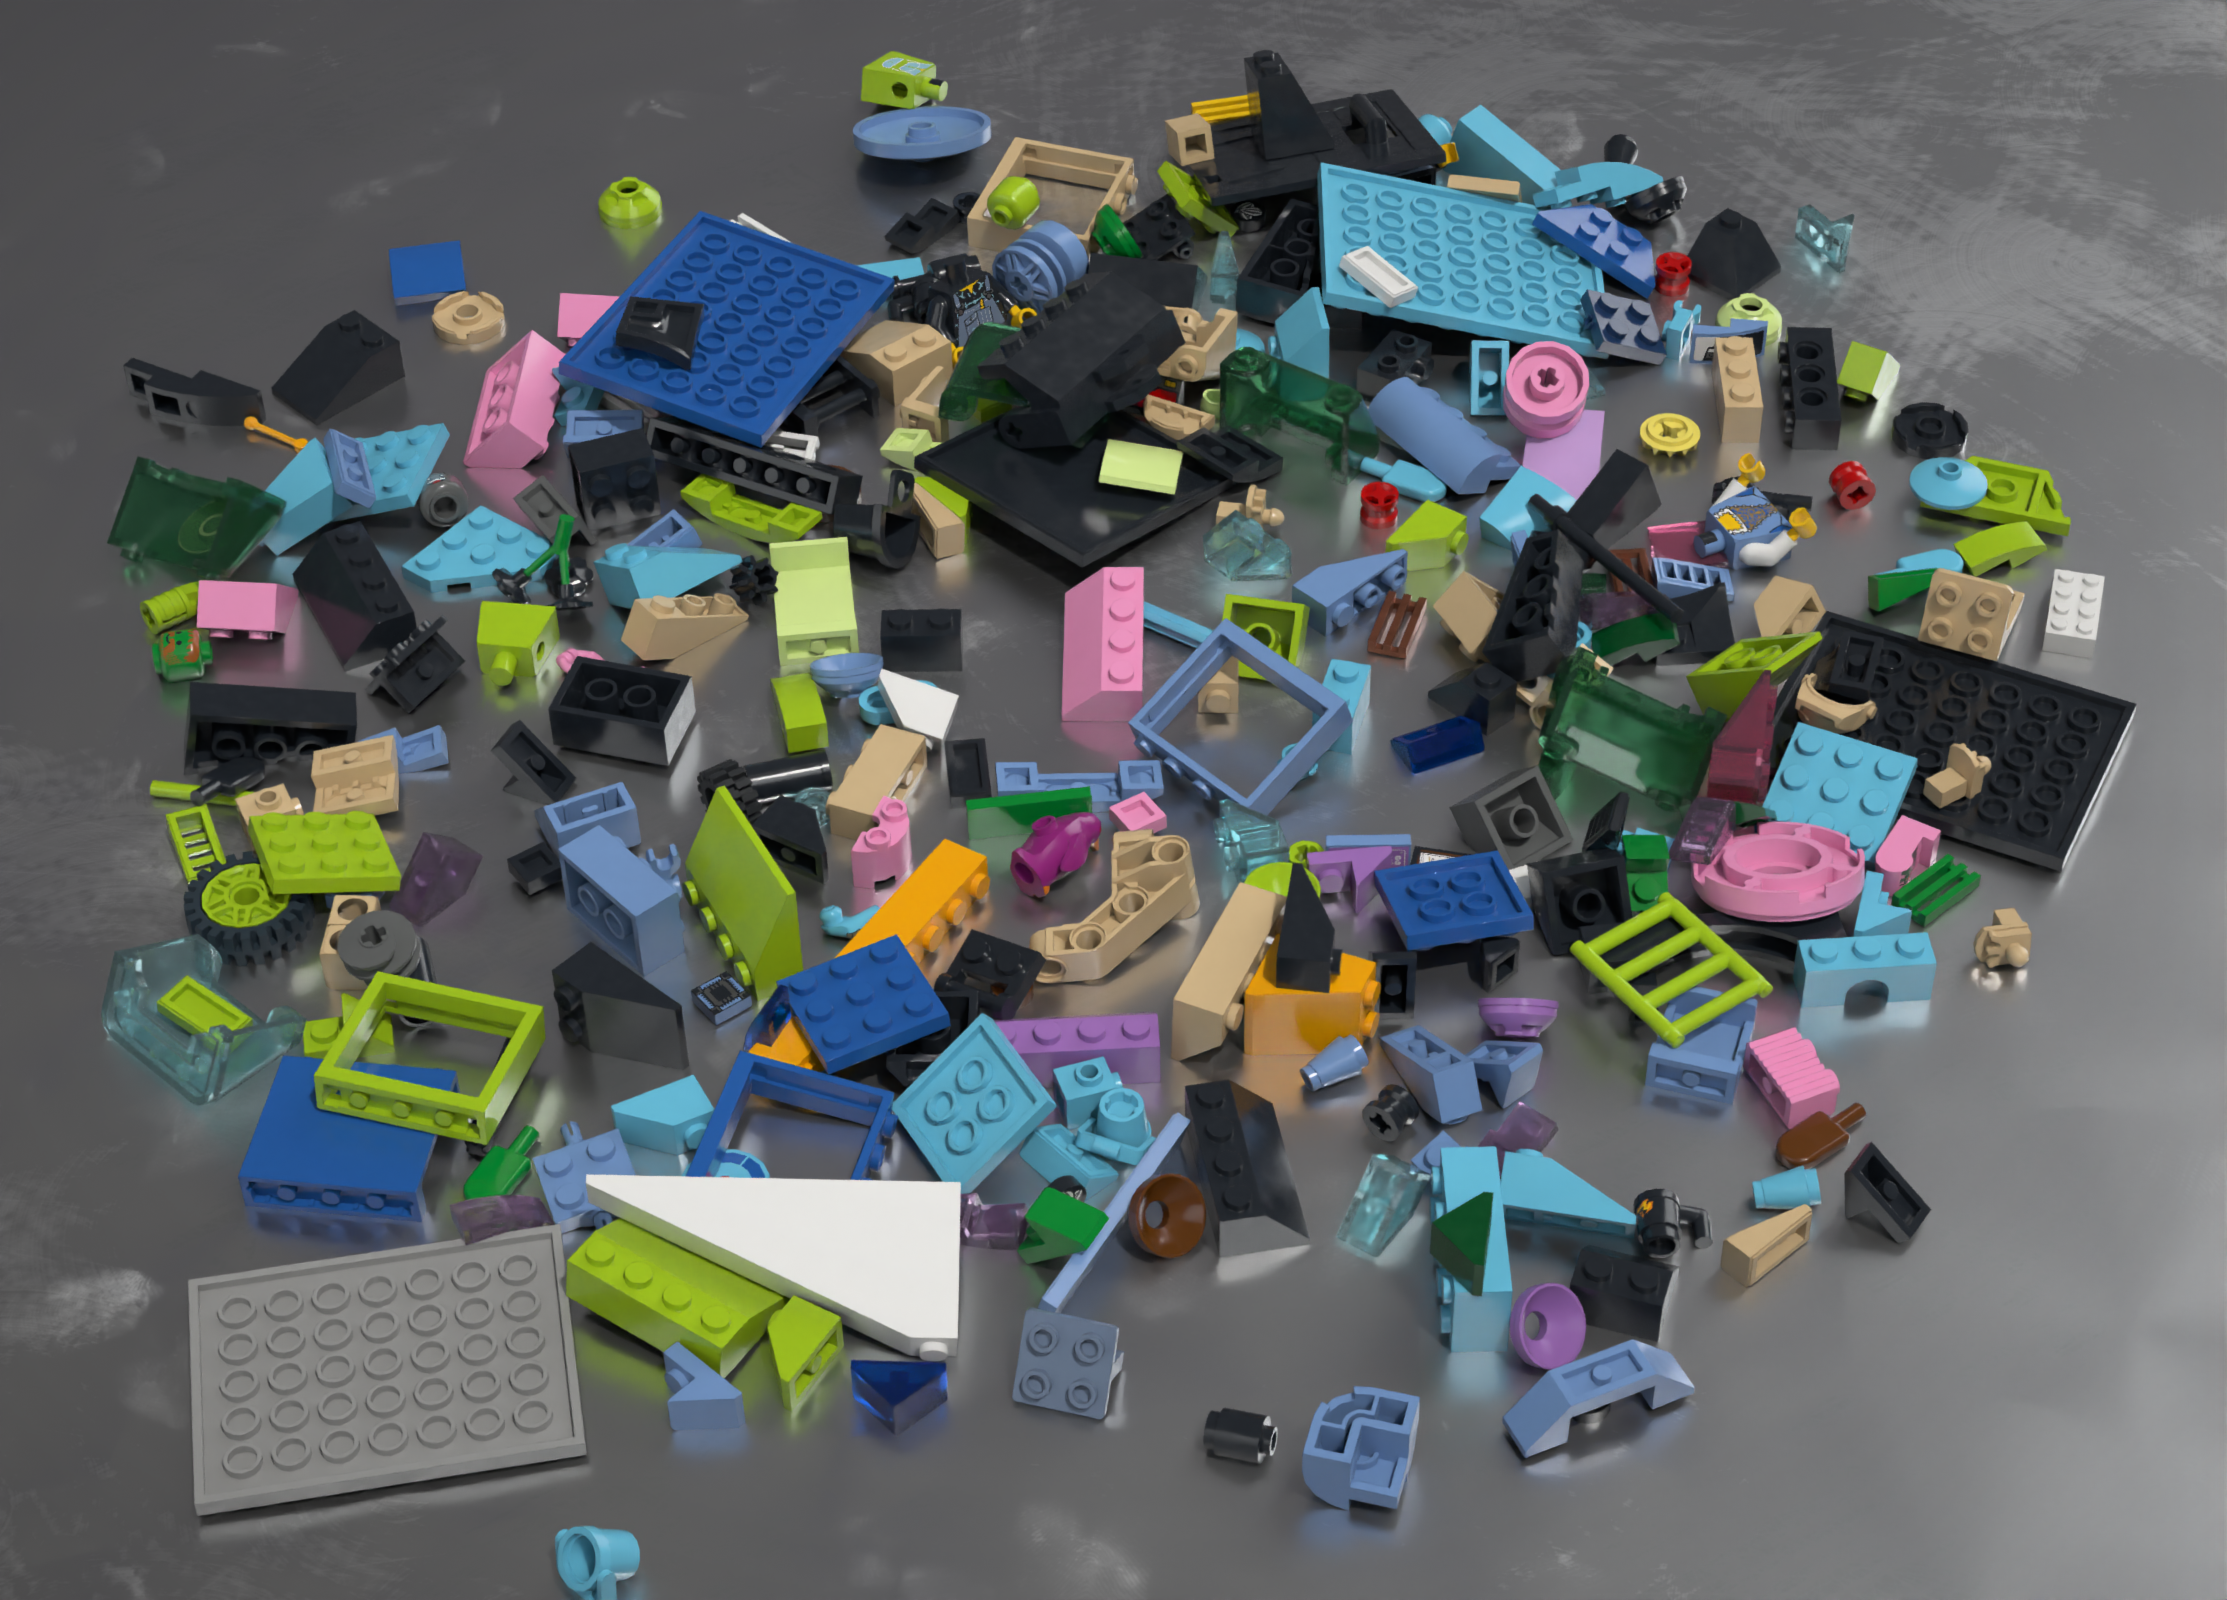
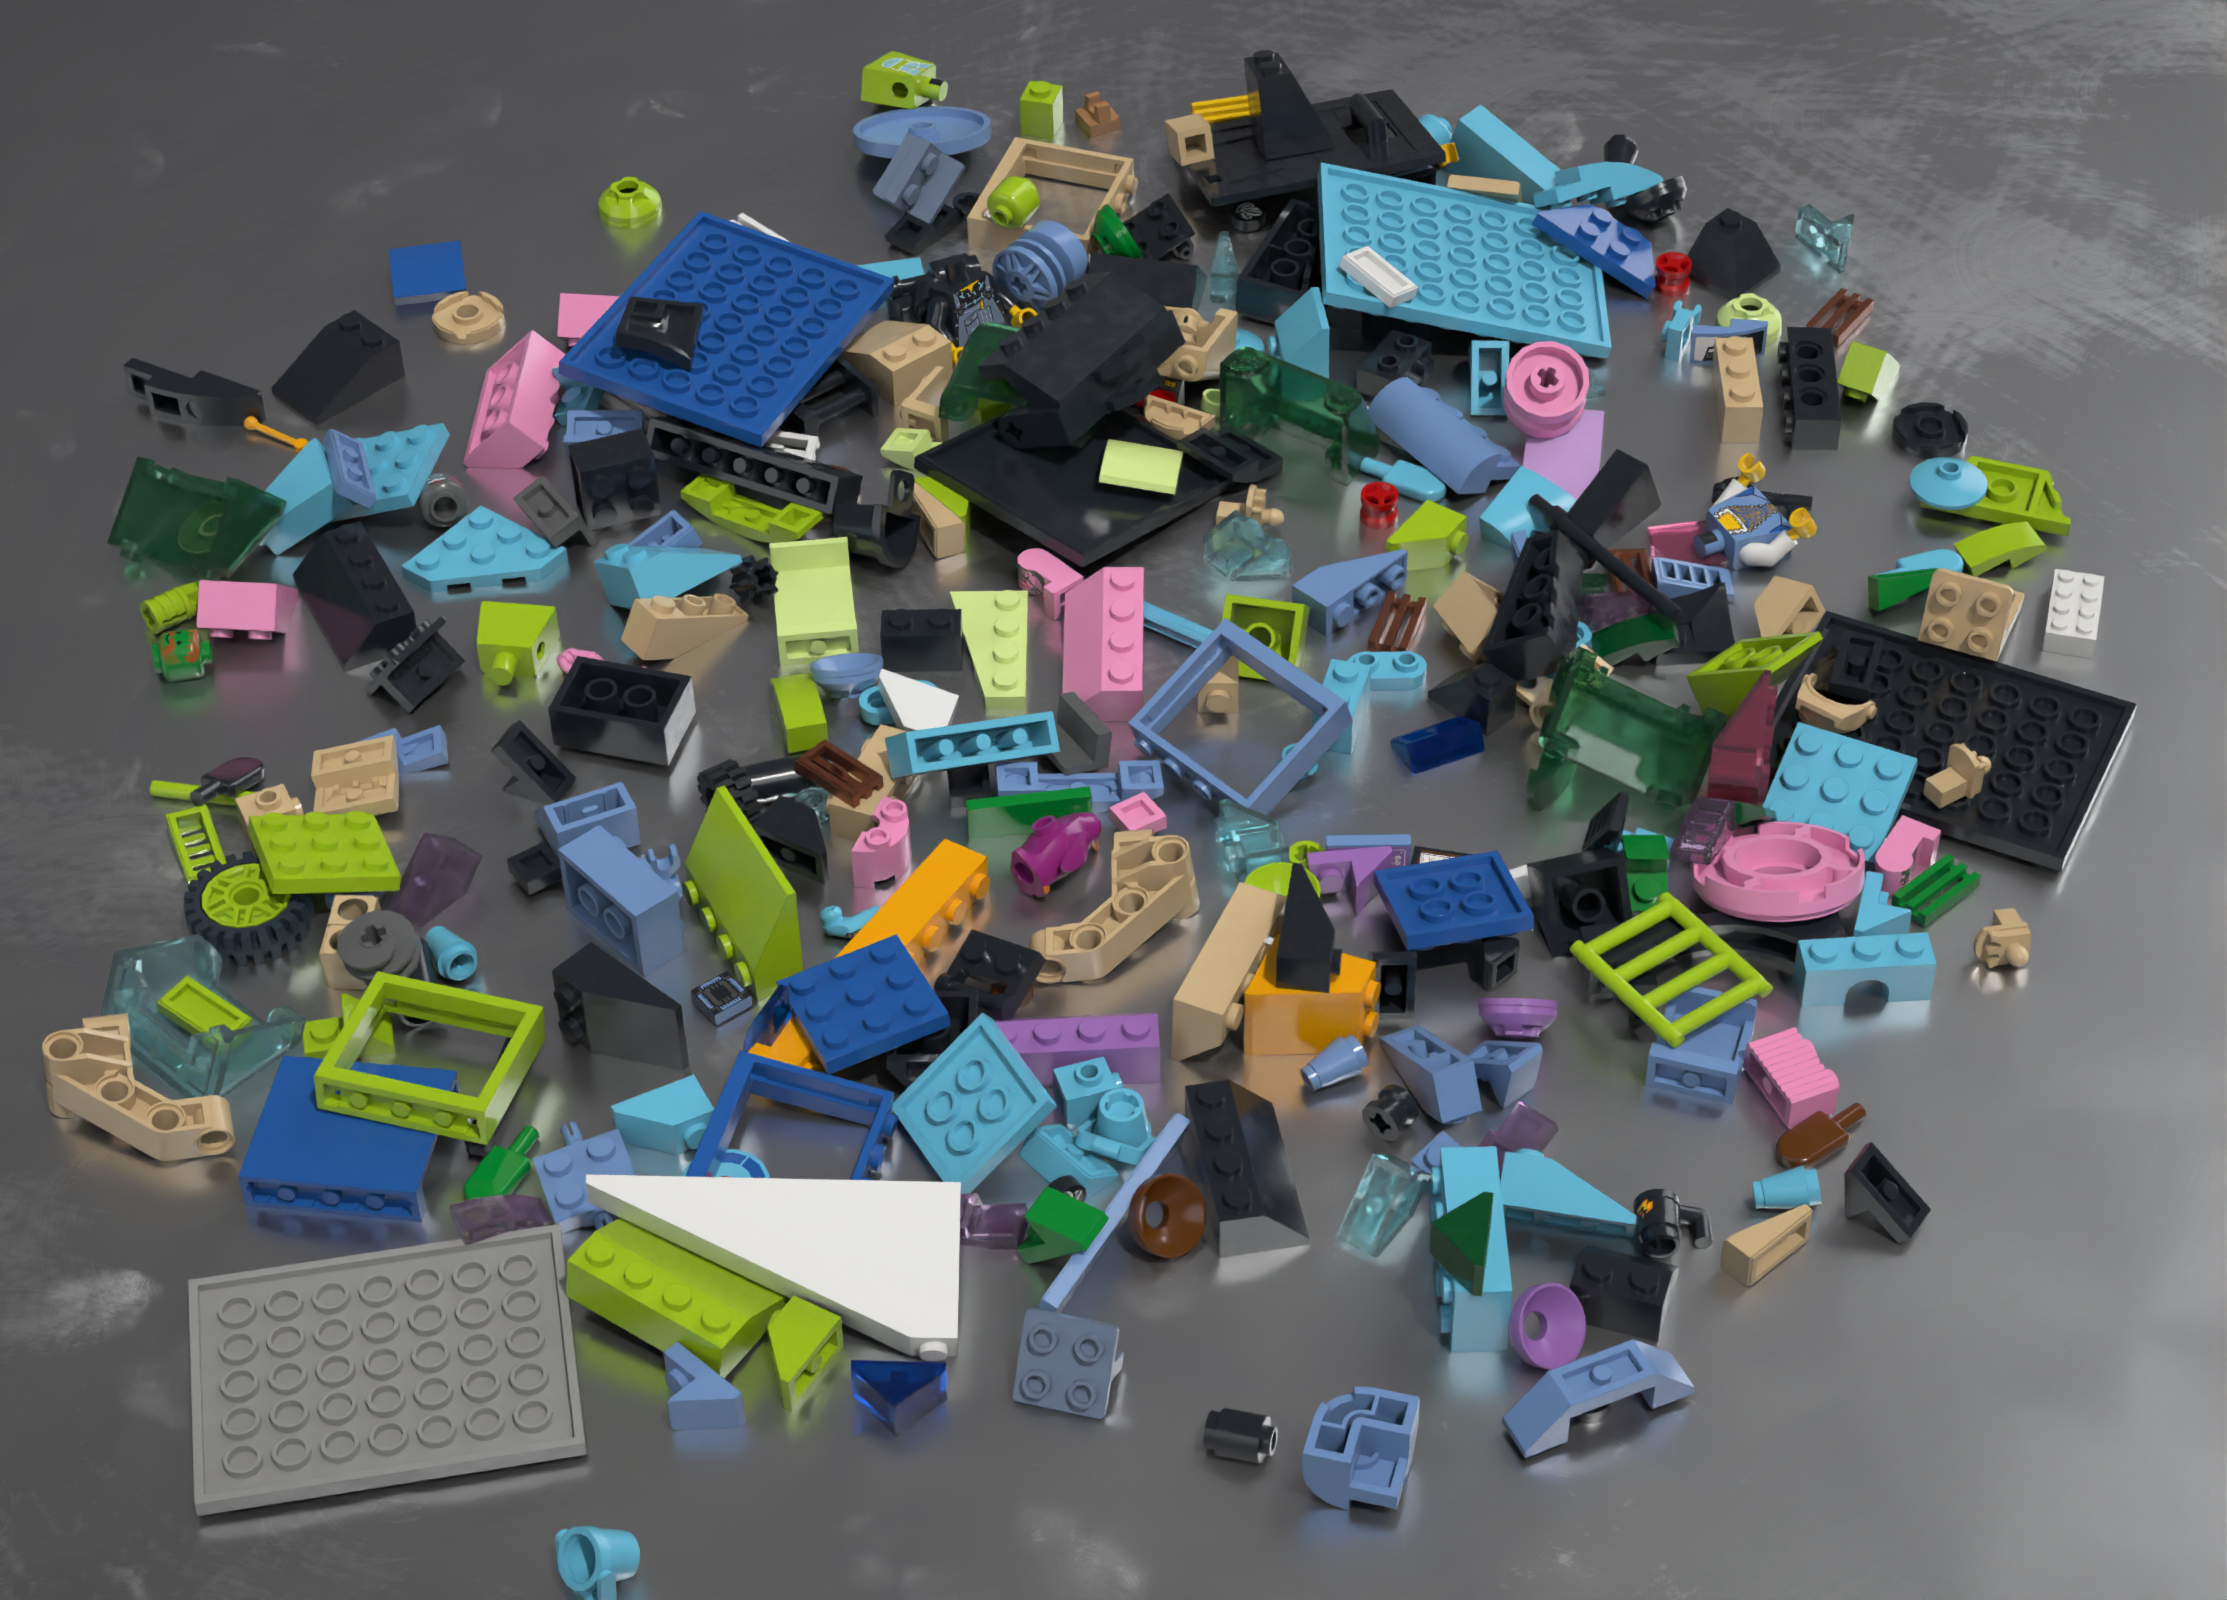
black wedge [184,682,357,775] -> none
black plant [492,514,594,611] -> none
lime plate [1157,161,1239,238] -> none
dark grey slope [1449,765,1573,870] -> none
plate [1580,289,1667,365] -> none
light yellow gear [1639,413,1701,458] -> none
red wheel [1829,461,1876,510] -> none
none -> tan connector [42,1013,235,1161]
none -> medium azure cone [425,926,478,981]
none -> copper tile [795,739,884,808]
none -> sand blue bracket [873,133,965,225]
none -> medium azure brick [885,711,1060,779]
none -> yellowish green wing [950,590,1028,709]
none -> bright pink leg [1017,548,1084,621]
none -> lime brick [1020,81,1063,139]
none -> dark grey panel [1046,692,1112,775]
none -> medium nougat tile [1075,91,1121,139]
none -> medium azure plate [1348,651,1427,691]
none -> copper tile [1806,288,1874,347]

